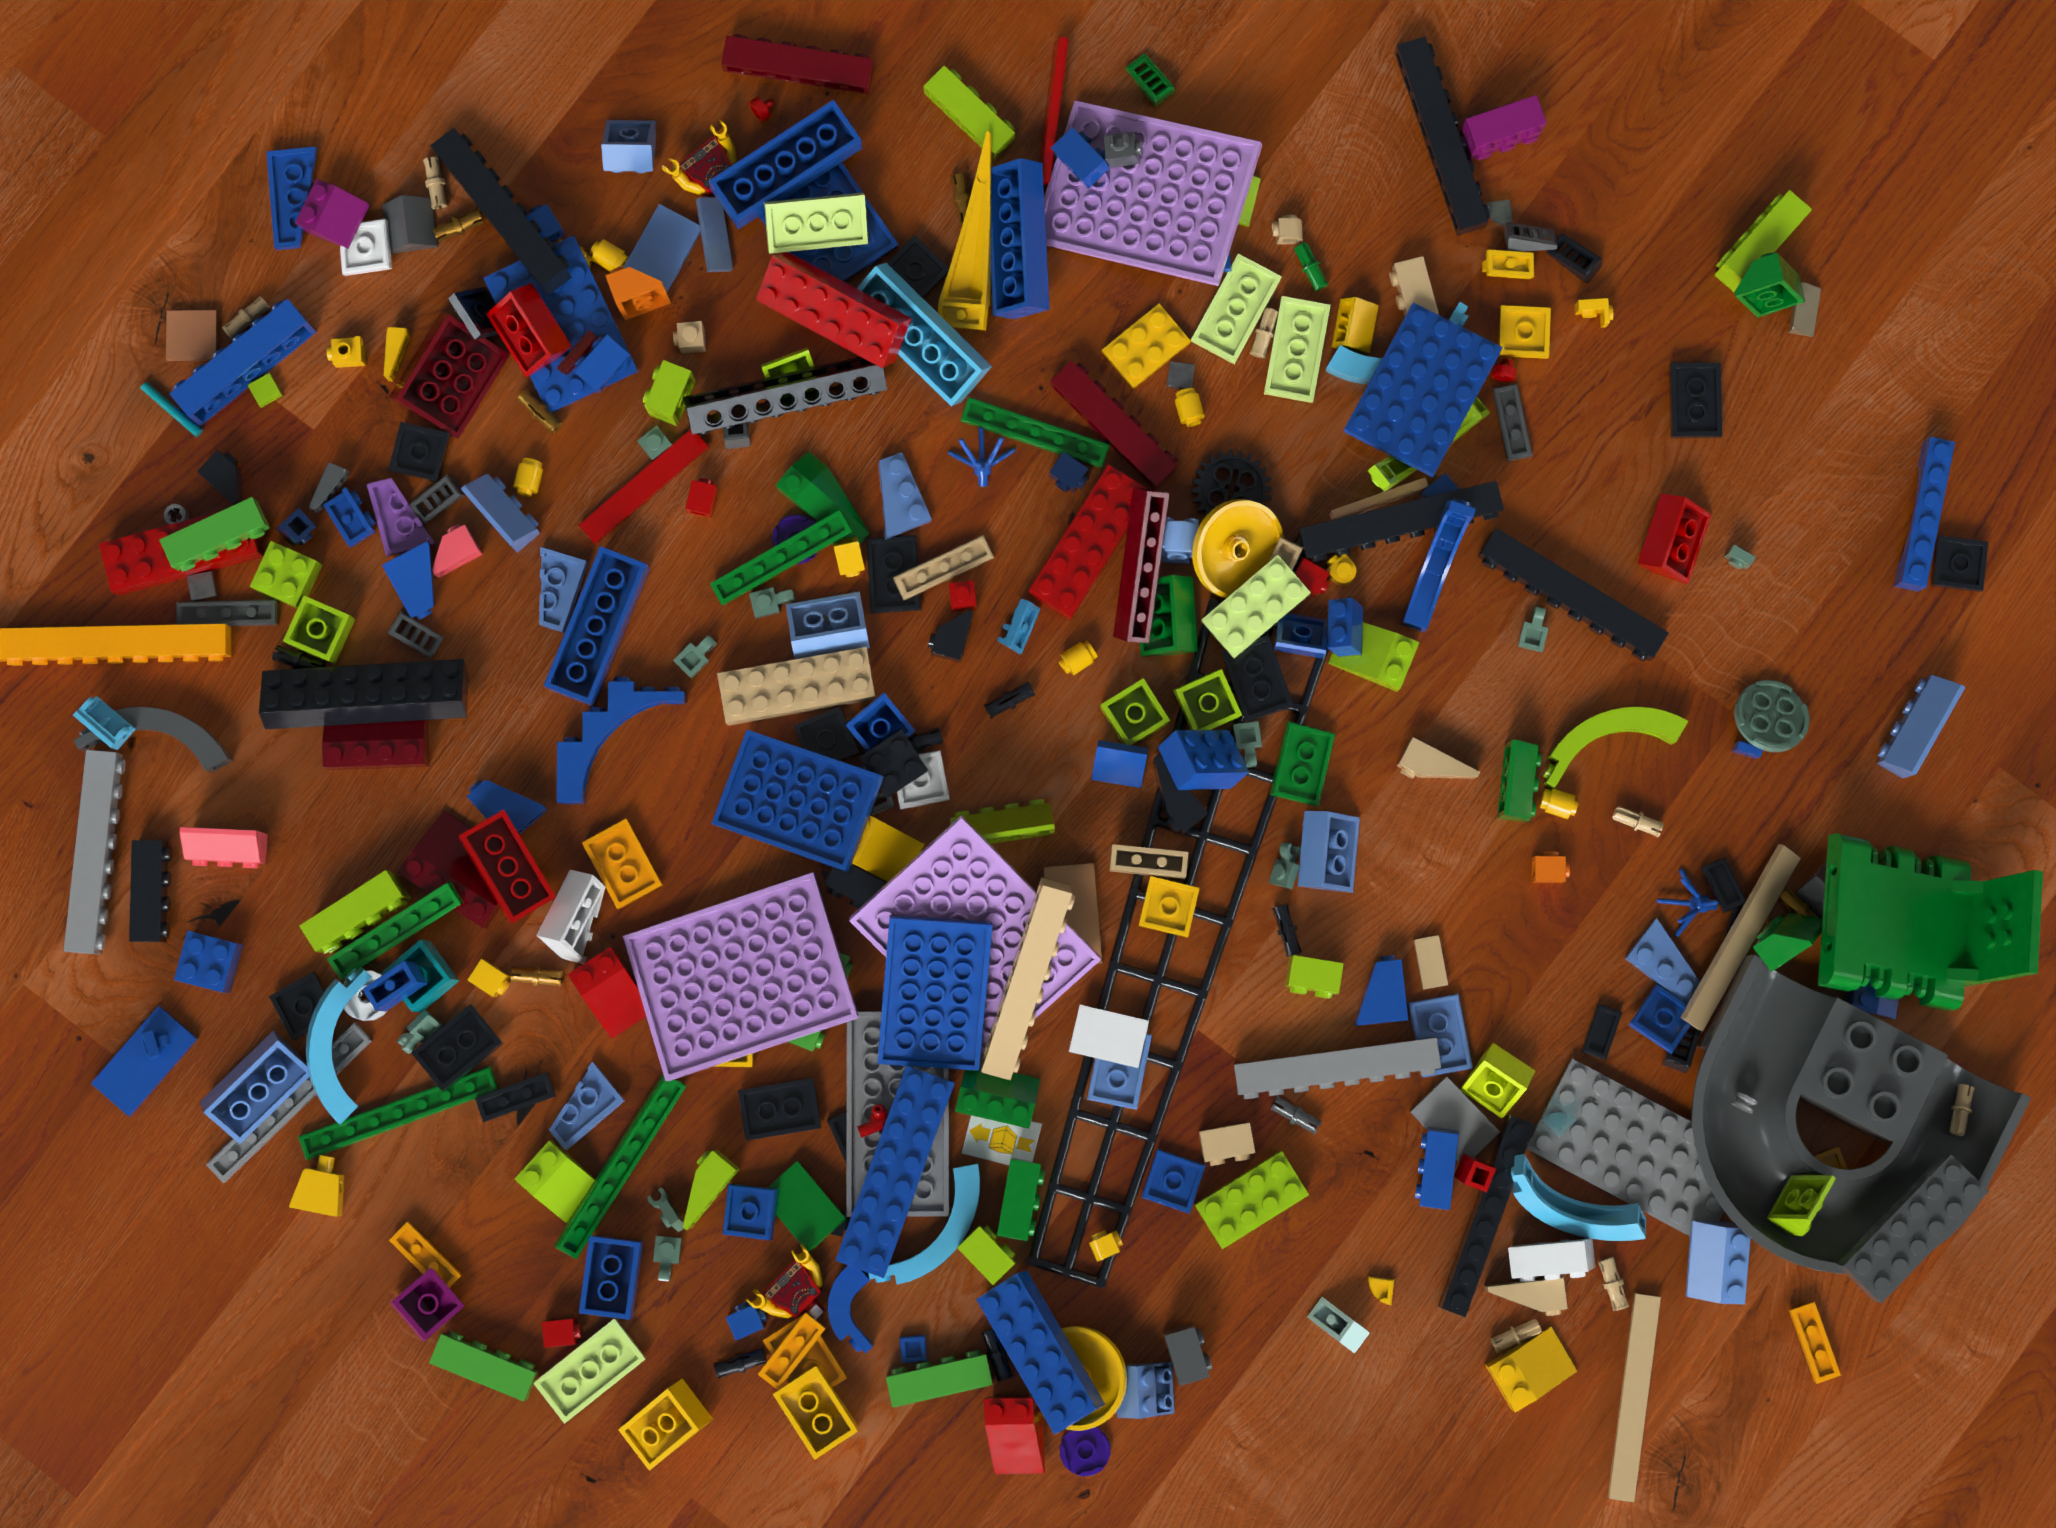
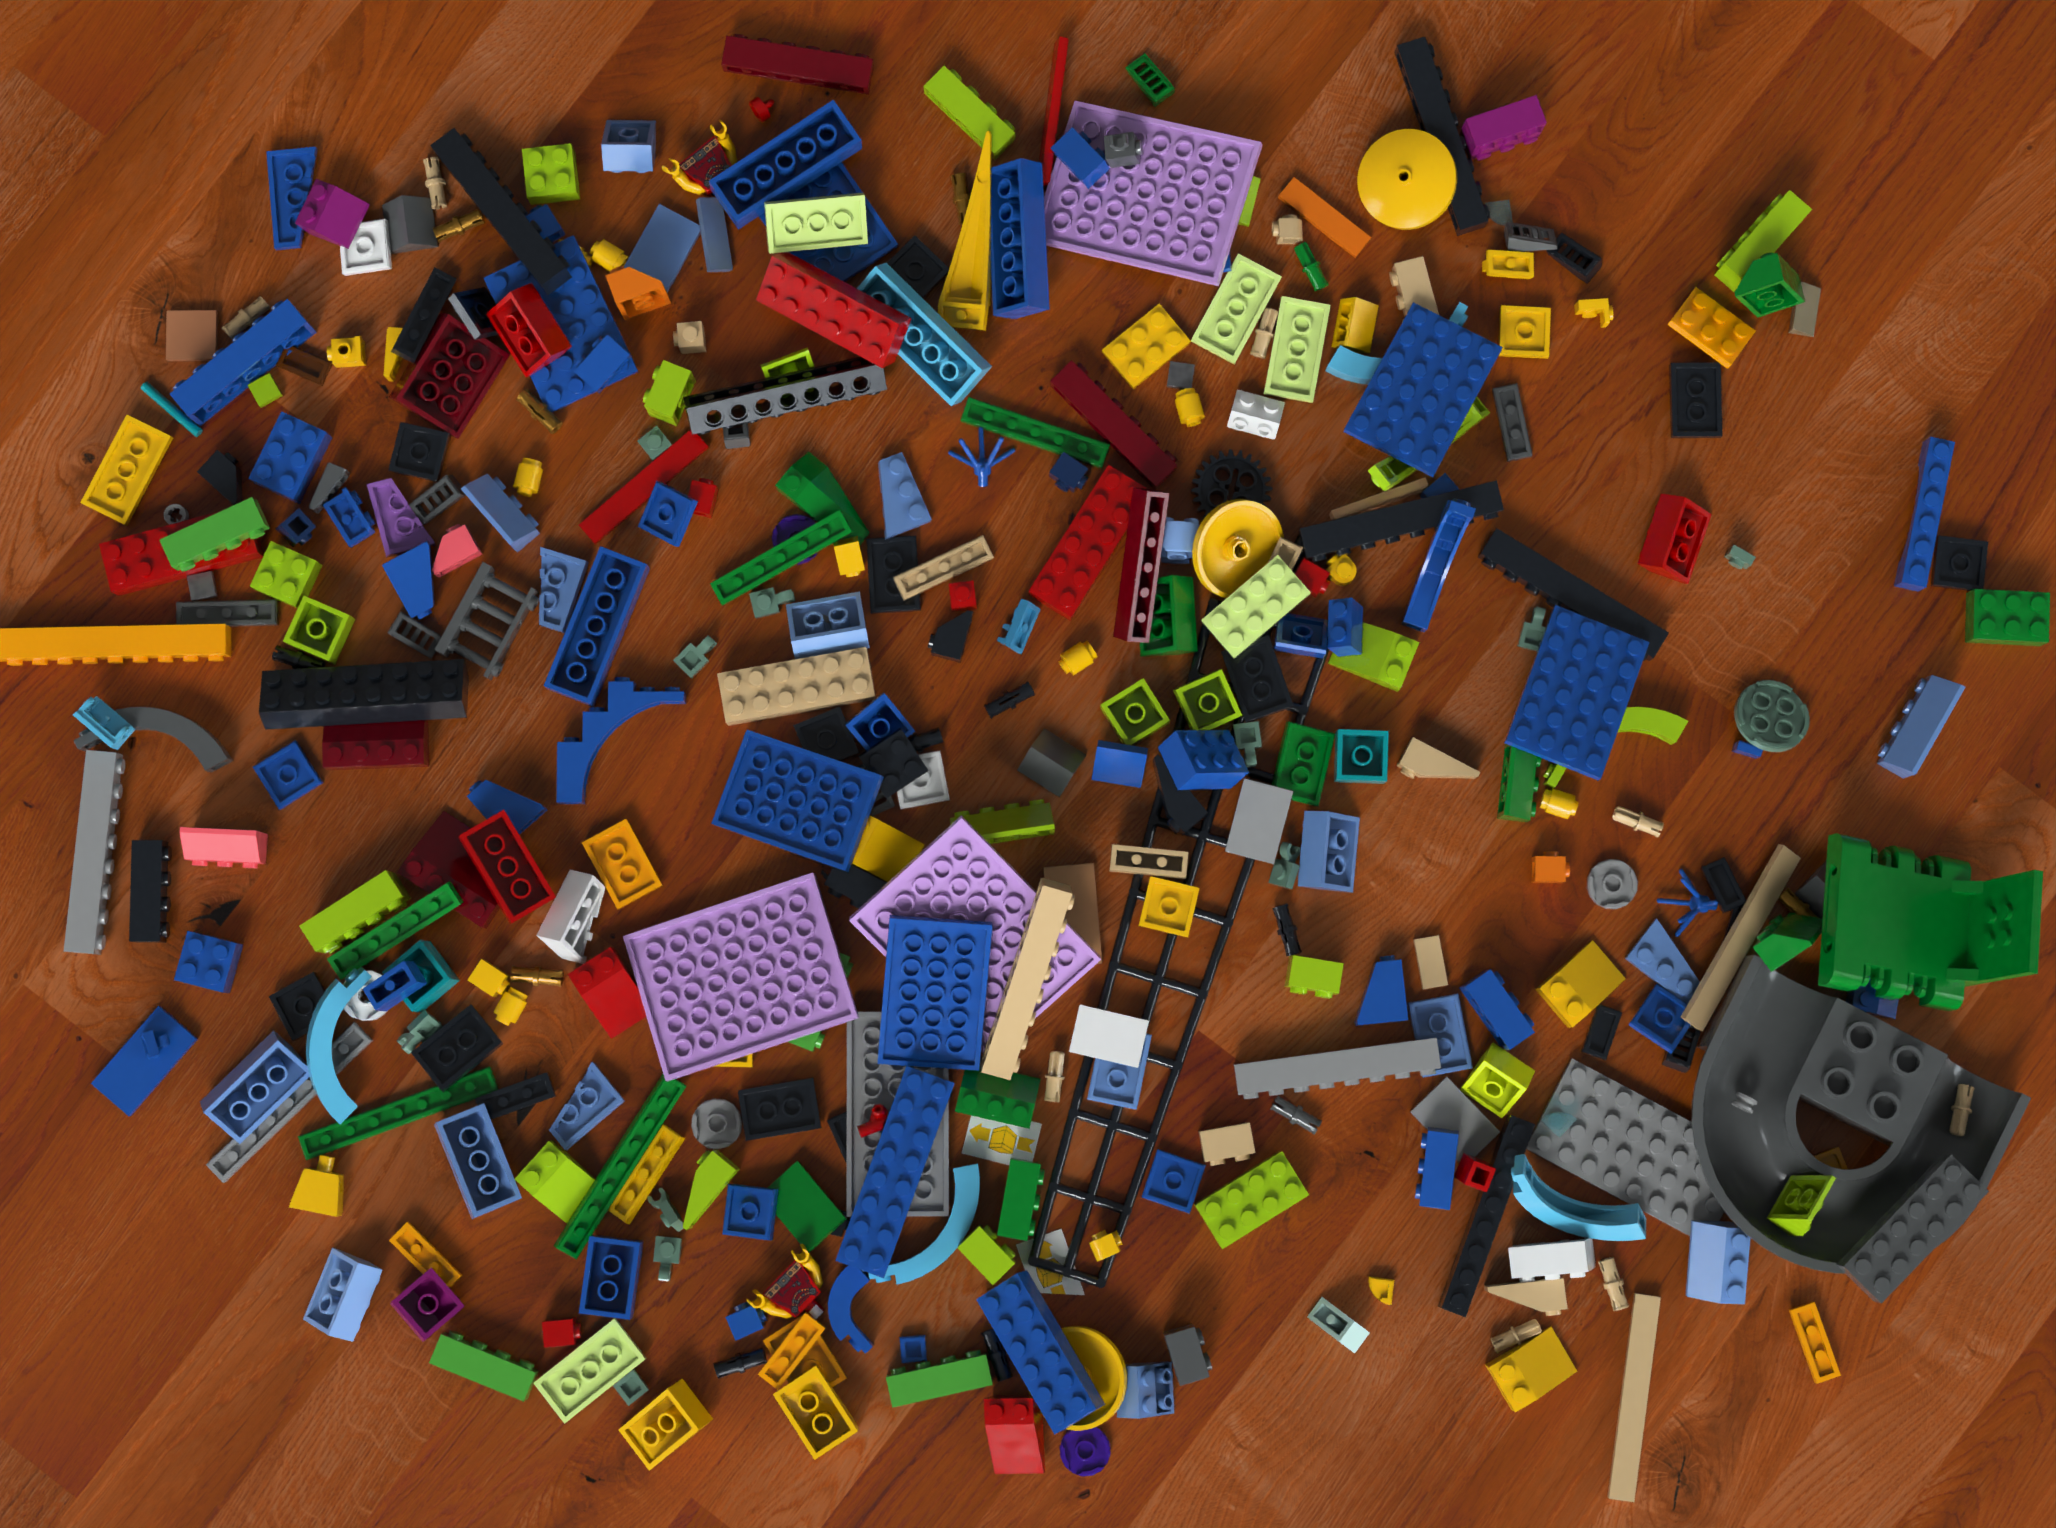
clear red tile [557,330,598,376] -> none
red tile [1491,357,1517,382] -> none
none -> yellow plate [80,415,173,526]
none -> blue brick [248,411,333,504]
none -> blue tile [253,740,323,810]
none -> reddish brown tile [276,346,333,386]
none -> light blue slope [303,1248,382,1342]
none -> black plate [391,267,457,364]
none -> medium blue slope [434,1103,522,1219]
none -> dark grey fence [435,562,540,681]
none -> yellow brick [493,986,528,1026]
none -> lime brick [522,143,580,205]
none -> yellow tile [608,1124,685,1225]
none -> sand green plate [613,1369,650,1406]
none -> blue tile [638,481,698,547]
none -> light grey tile [691,1098,743,1149]
none -> white sticker [1016,1229,1085,1296]
none -> dark grey slope [1017,728,1087,798]
none -> tan axle [1044,1051,1065,1102]
none -> light grey tile [1225,778,1293,864]
none -> white bracket [1227,389,1285,440]
none -> orange tile [1278,177,1372,258]
none -> teal brick [1334,729,1389,784]
none -> yellow dish [1357,129,1457,230]
none -> blue brick [1459,969,1535,1050]
none -> blue plate [1504,605,1649,781]
none -> yellow slope [1535,940,1626,1028]
none -> light grey tile [1586,859,1638,909]
none -> light orange plate [1668,287,1756,369]
none -> green brick [1965,589,2050,646]

